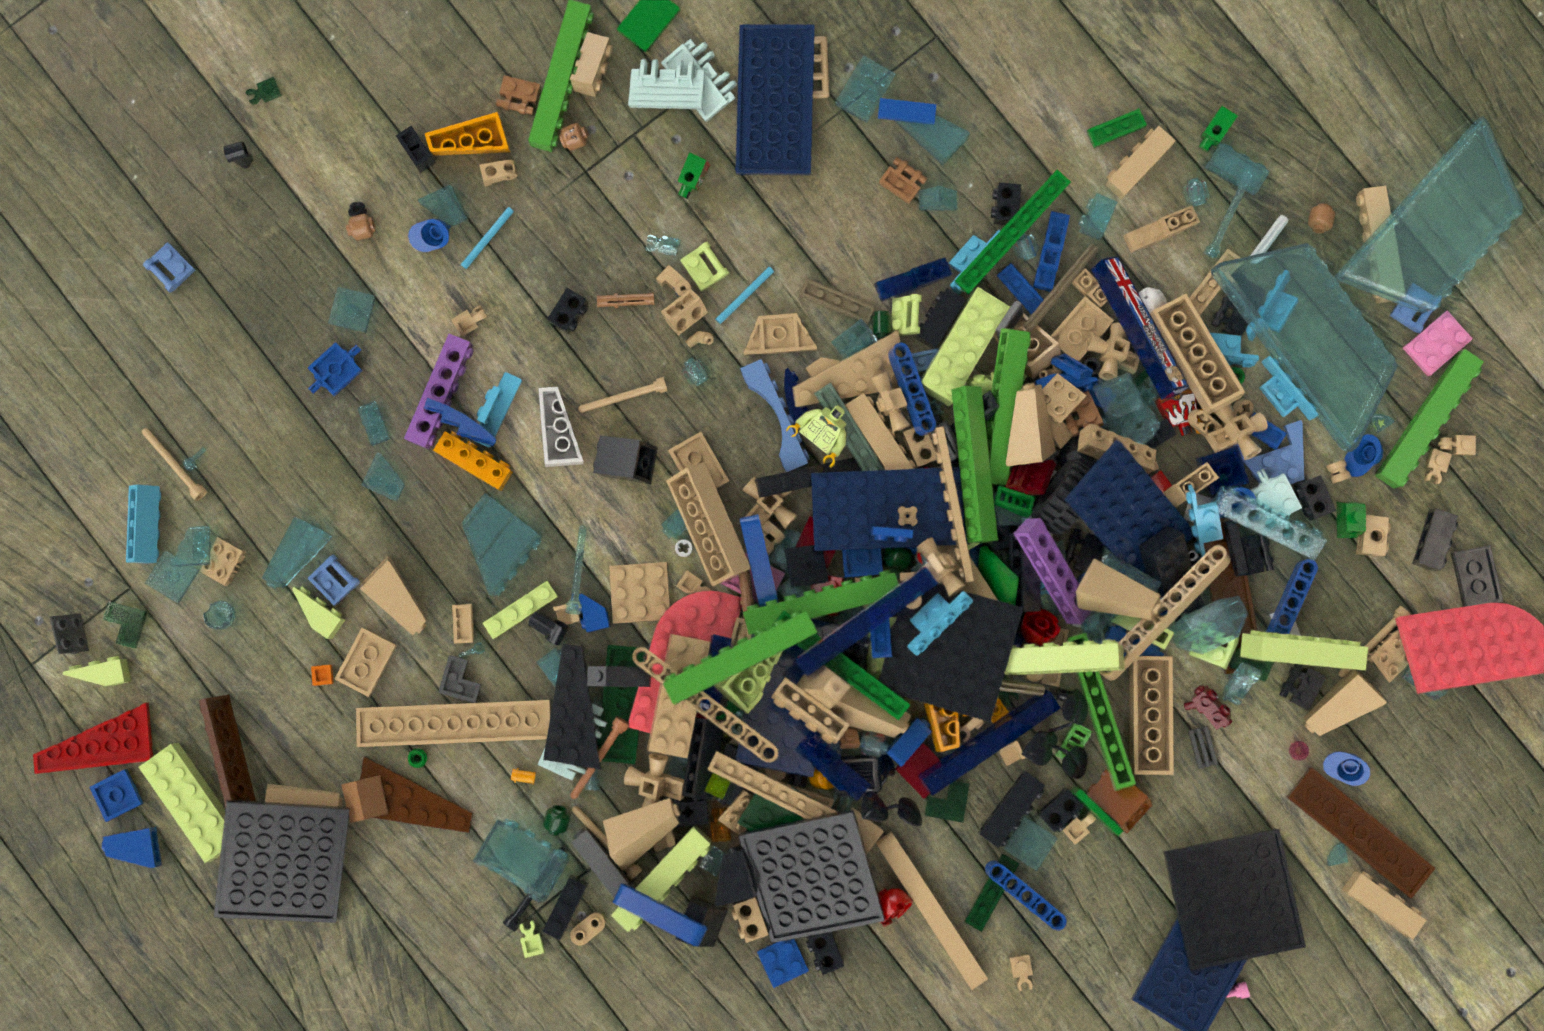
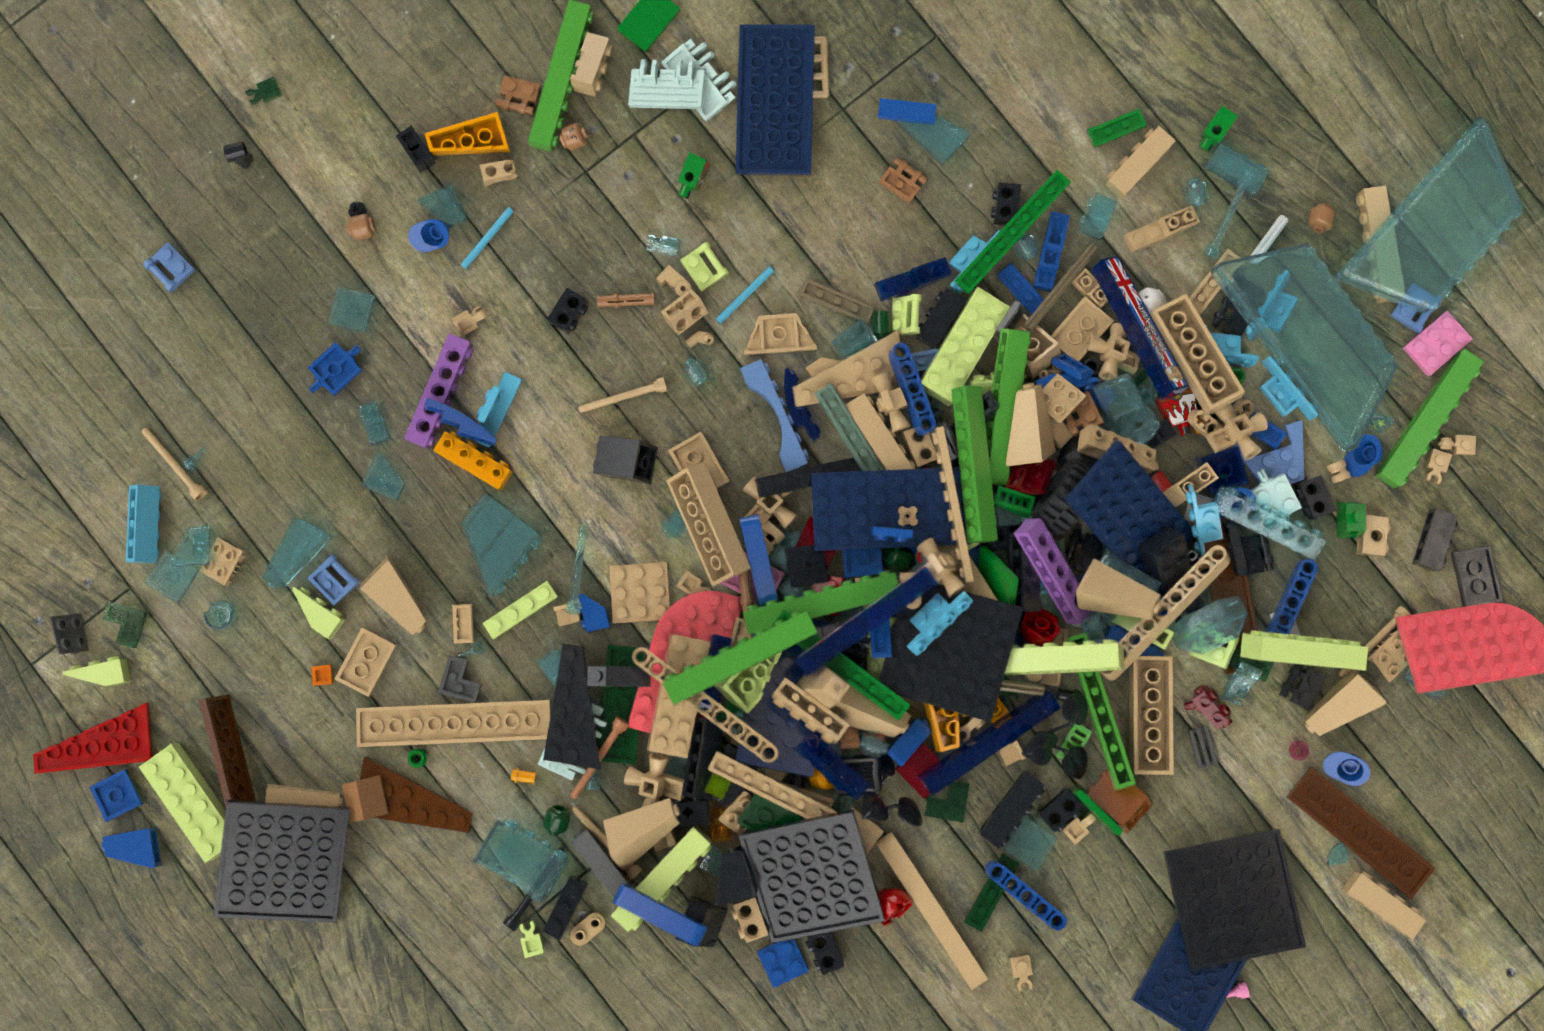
black piece [528,610,569,645] -> none
white wedge [538,387,584,467] -> none
white bush [675,539,693,557] -> none
yellowish green torso [786,405,847,467] -> none
clear light blue plate [835,55,896,123] -> none
clear light blue slope [919,186,957,211] -> none

